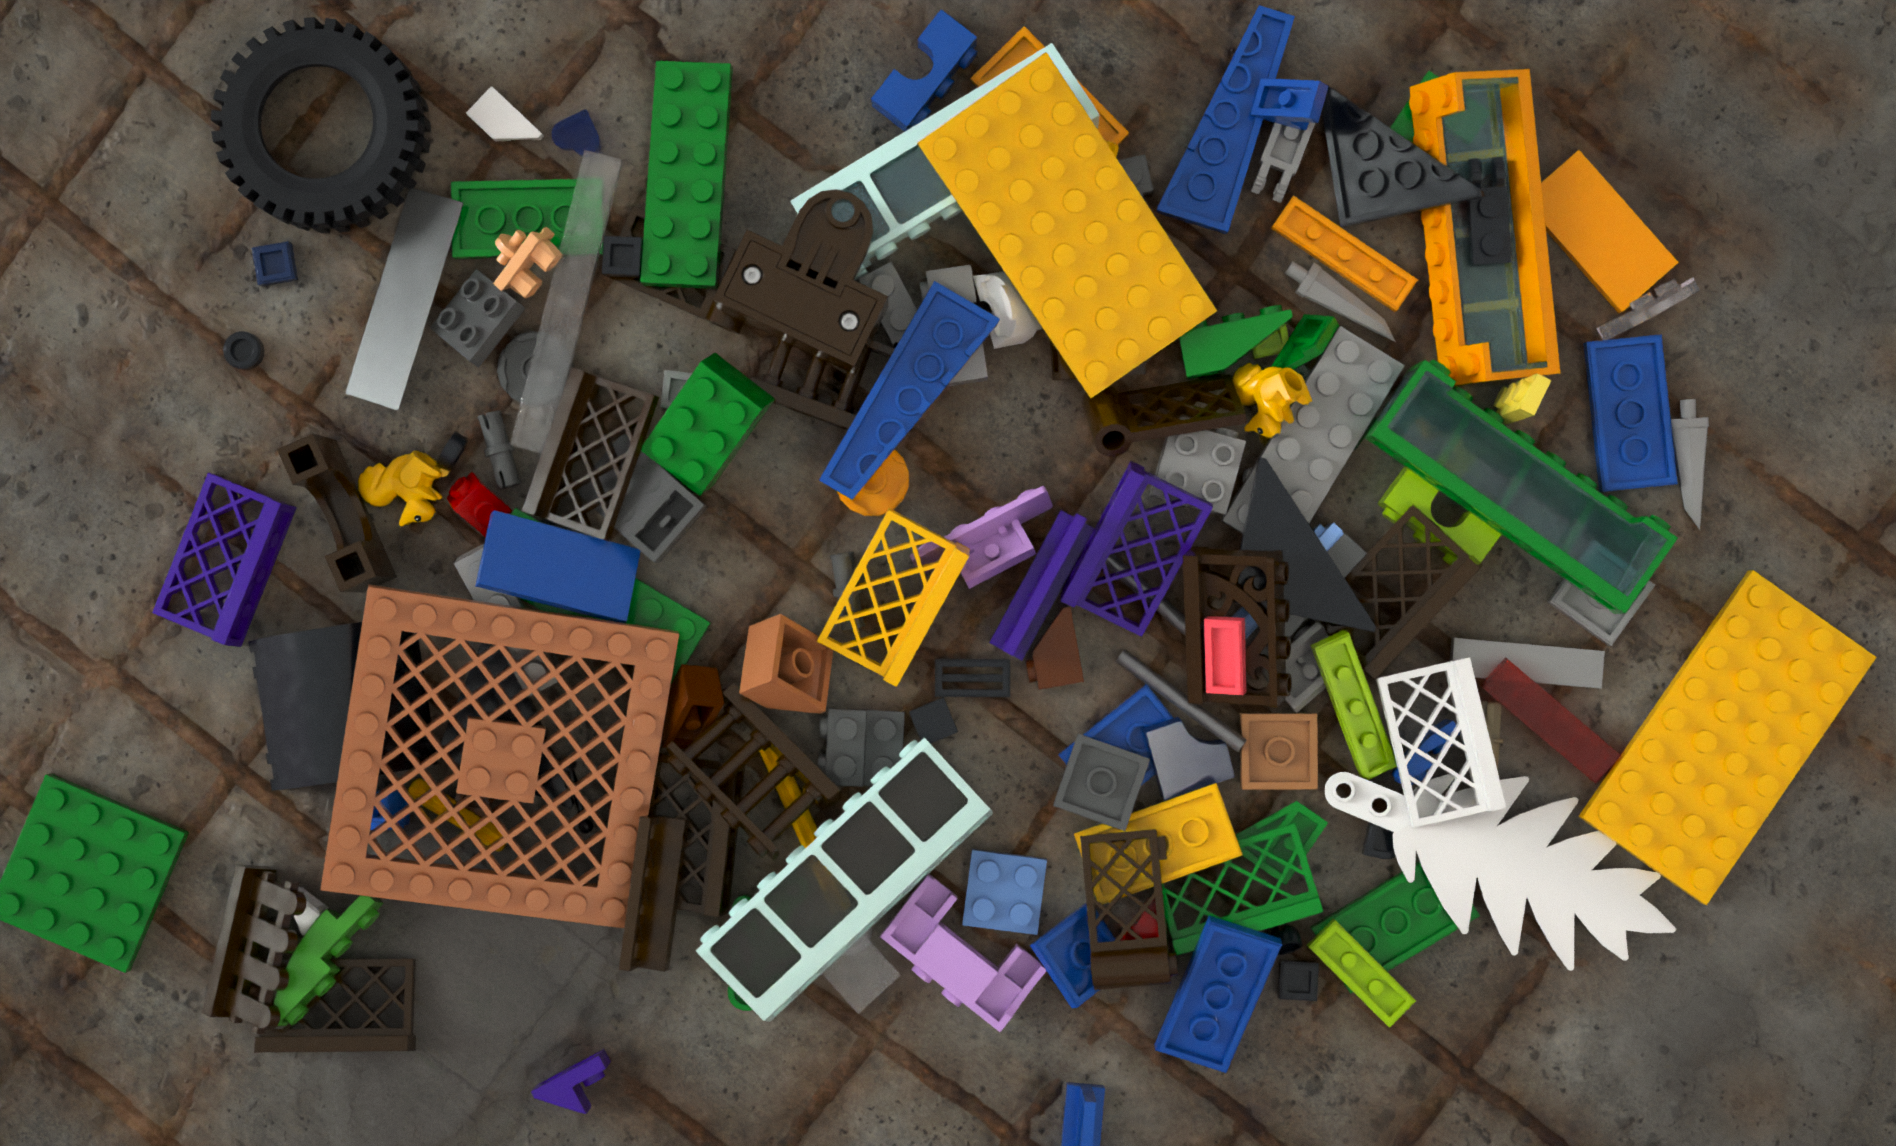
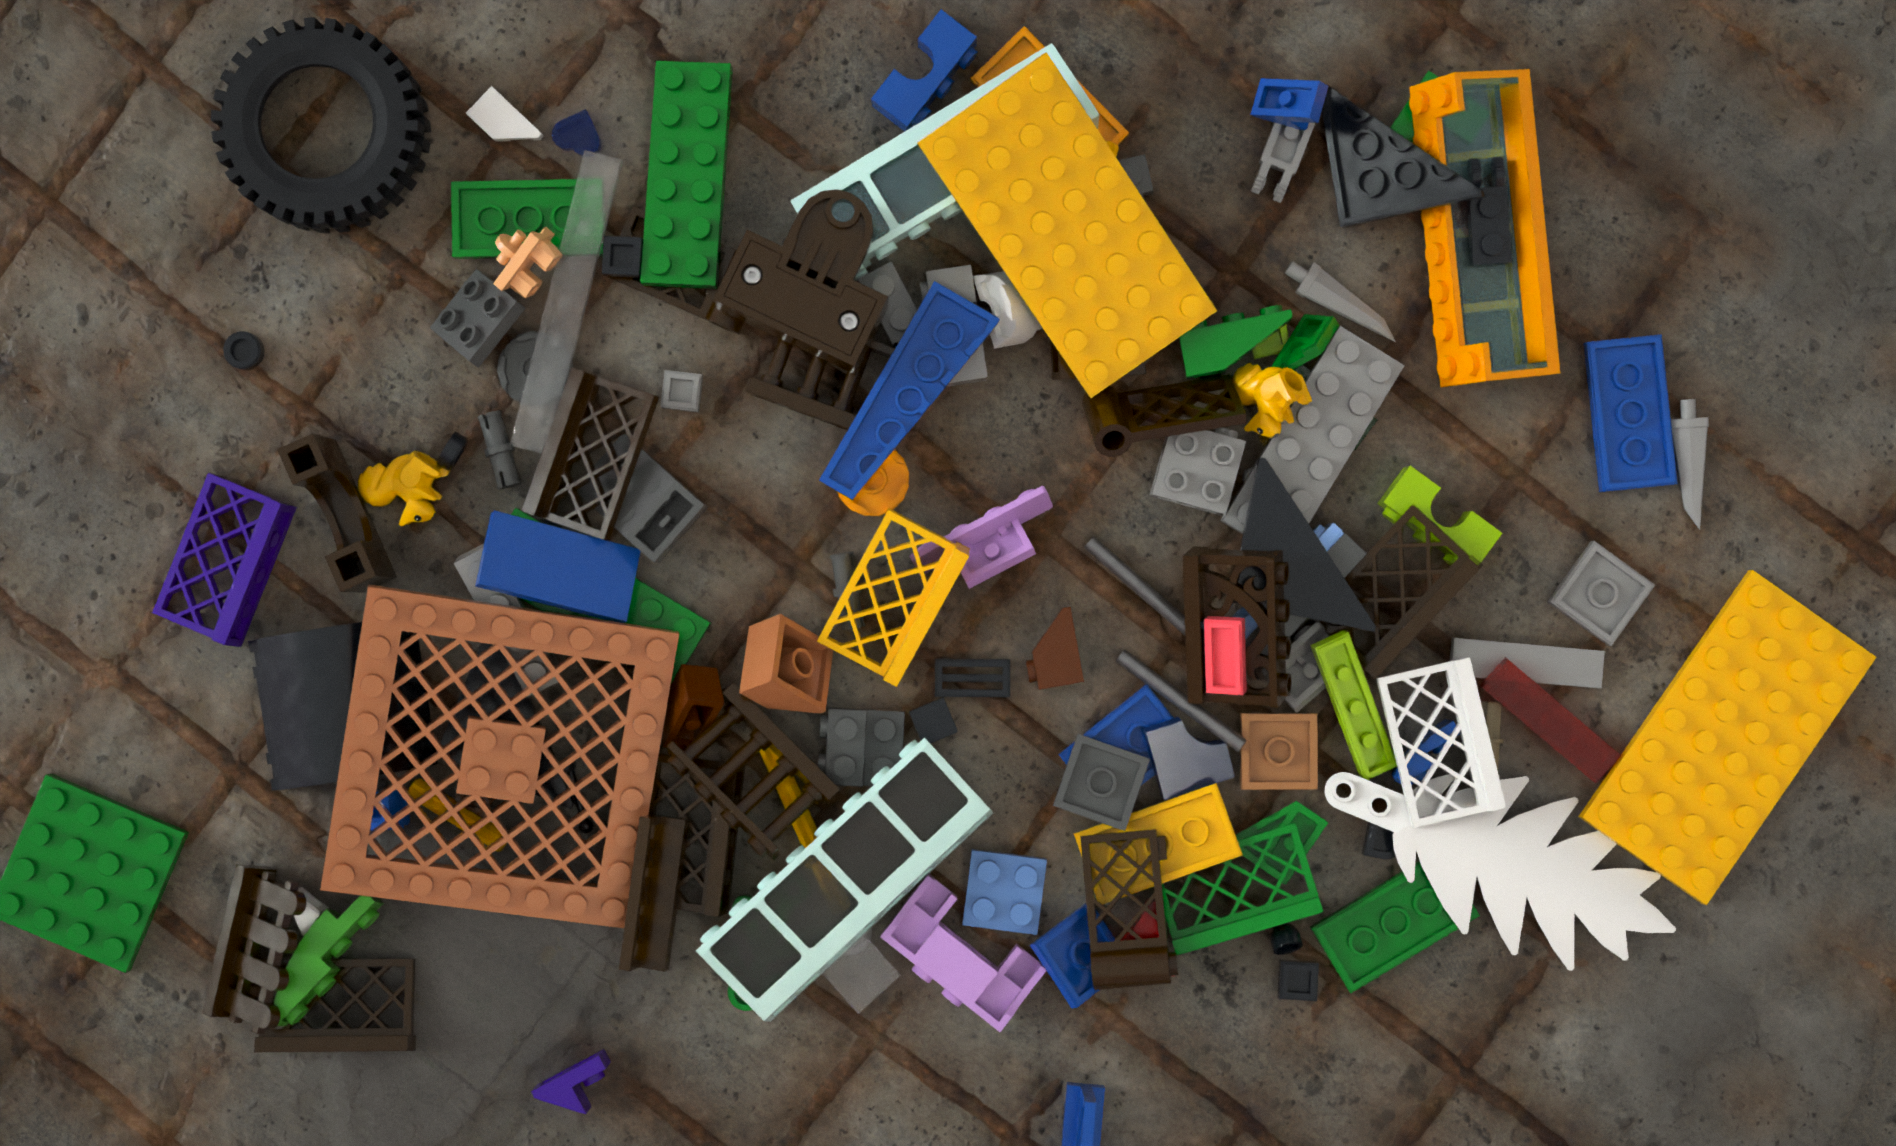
dark blue tile [251,241,298,287] -> none
sticker [346,188,463,410] -> none
red bracket [447,472,512,537] -> none
green brick [641,352,775,496] -> none
dark purple fence [989,510,1094,661] -> none
dark purple fence [1061,461,1213,637] -> none
blue tile [1155,915,1282,1073] -> none
blue wing [1156,5,1295,234] -> none
light orange tile [1271,195,1418,312] -> none
lime tile [1307,919,1416,1028] -> none
clear light blue window [1365,360,1678,614] -> none
light yellow plate [1493,373,1551,424] -> none
light orange tile [1541,150,1679,313] -> none
clear wing [1596,277,1700,340] -> none

